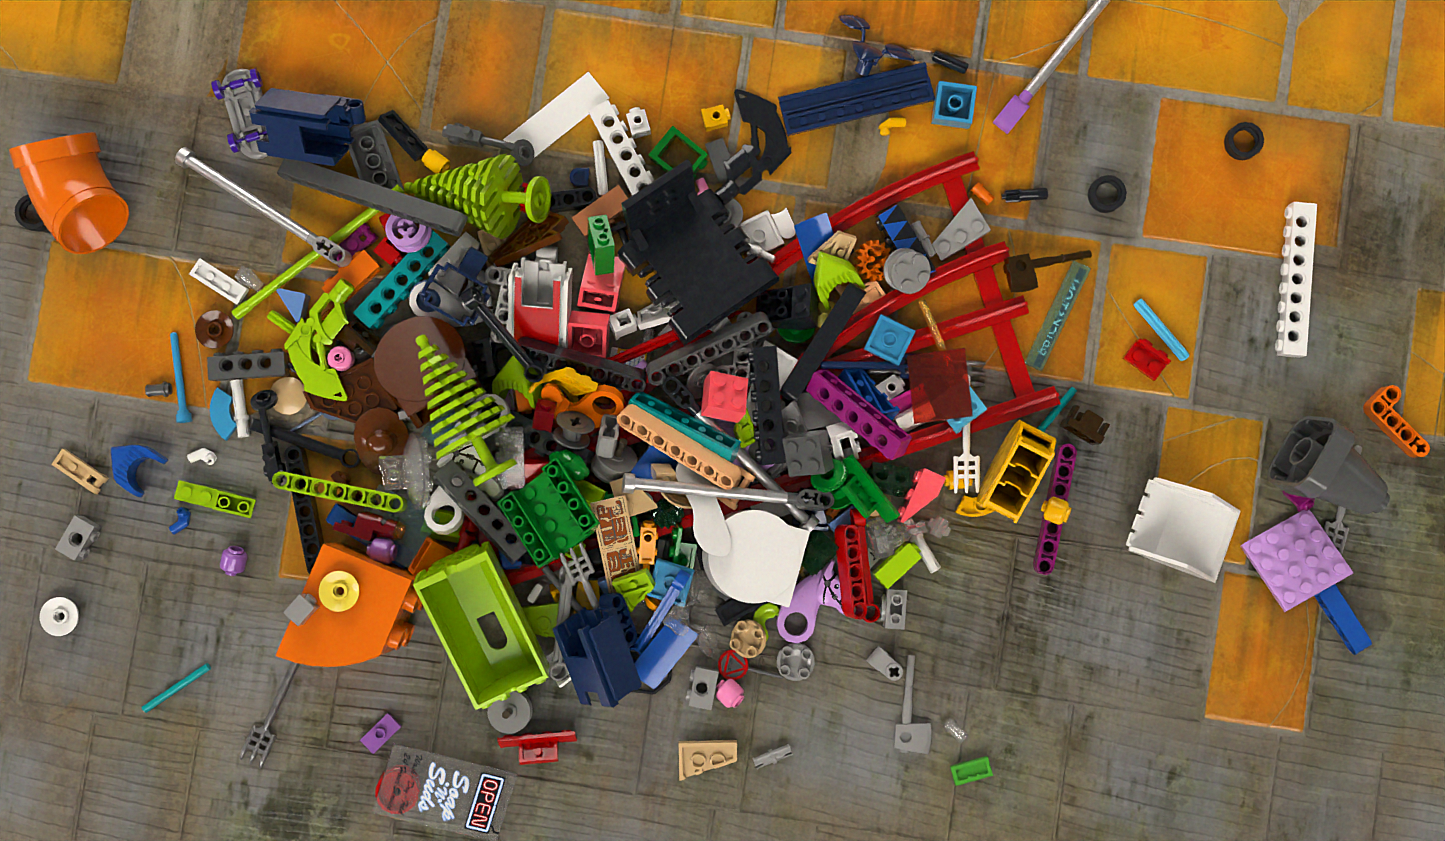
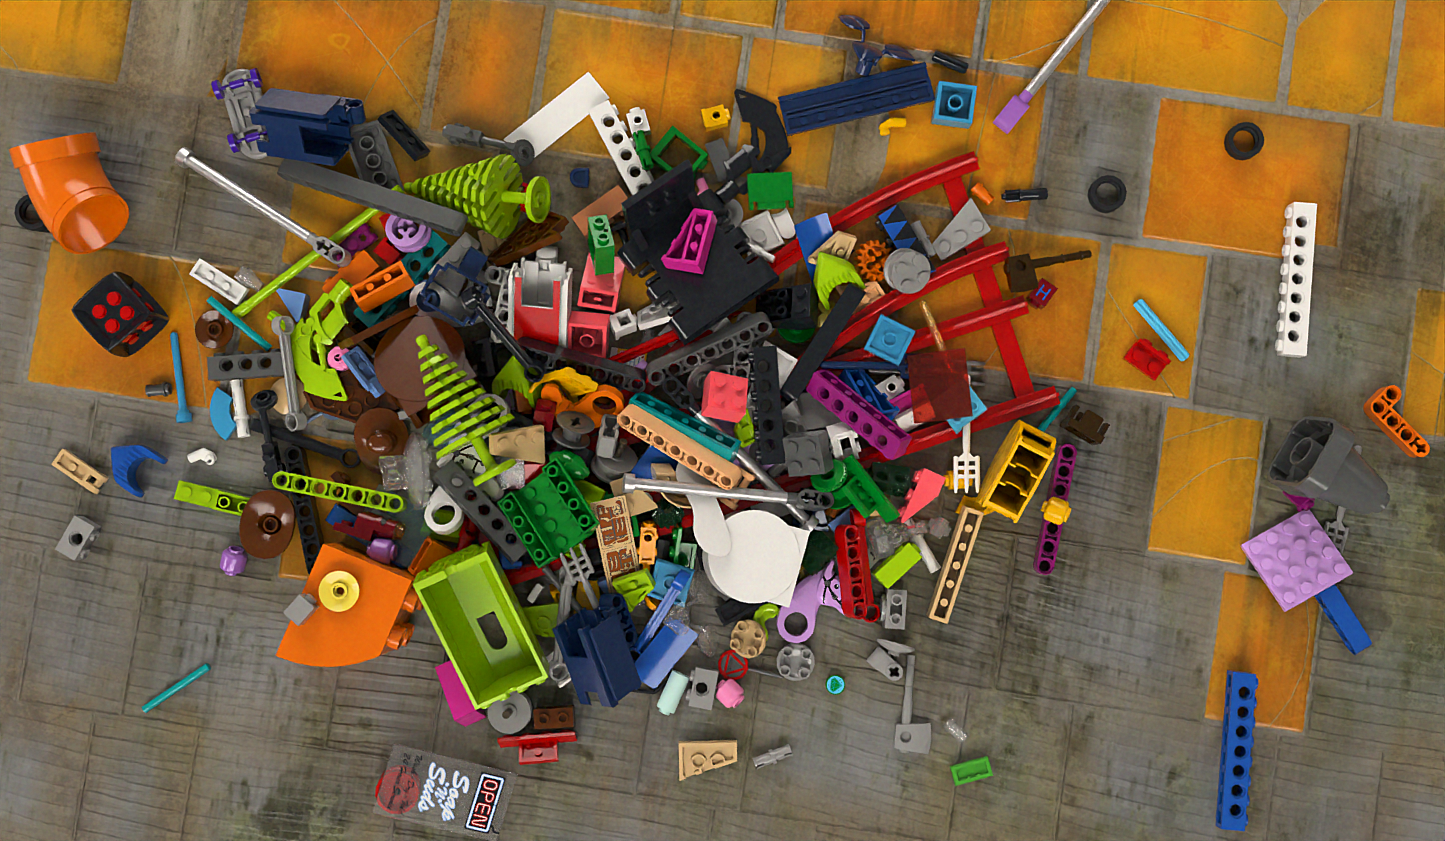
white dish [40,597,79,636] -> none
blue arm [169,507,191,535] -> none
flat silver piece [239,662,299,769] -> none
medium lavender plate [360,712,402,754] -> none
yellow brick [421,149,451,174] -> none
black beam [549,187,598,213] -> none
white axle [593,140,609,196] -> none
clear light blue tile [1024,261,1091,371] -> none
white windscreen [1126,477,1241,583] -> none
none -> black piece [72,271,170,357]
none -> teal bar [206,296,272,351]
none -> reddish brown hat [239,490,296,559]
none -> light grey piece [271,316,307,431]
none -> reddish brown tile [337,305,419,350]
none -> medium blue hinge [341,346,385,398]
none -> orange brick [349,260,416,314]
none -> dark pink wedge [435,660,486,727]
none -> tan wing [489,425,545,464]
none -> reddish brown brick [533,705,575,729]
none -> green pin [632,130,654,170]
none -> light aqua brick [657,670,690,716]
none -> dark pink wedge [661,208,717,274]
none -> green piece [747,172,794,210]
none -> tile [825,675,845,695]
none -> light grey dish [877,639,915,657]
none -> tan brick [926,505,984,624]
none -> dark red brick [1025,278,1058,309]
none -> blue brick [1215,670,1258,831]

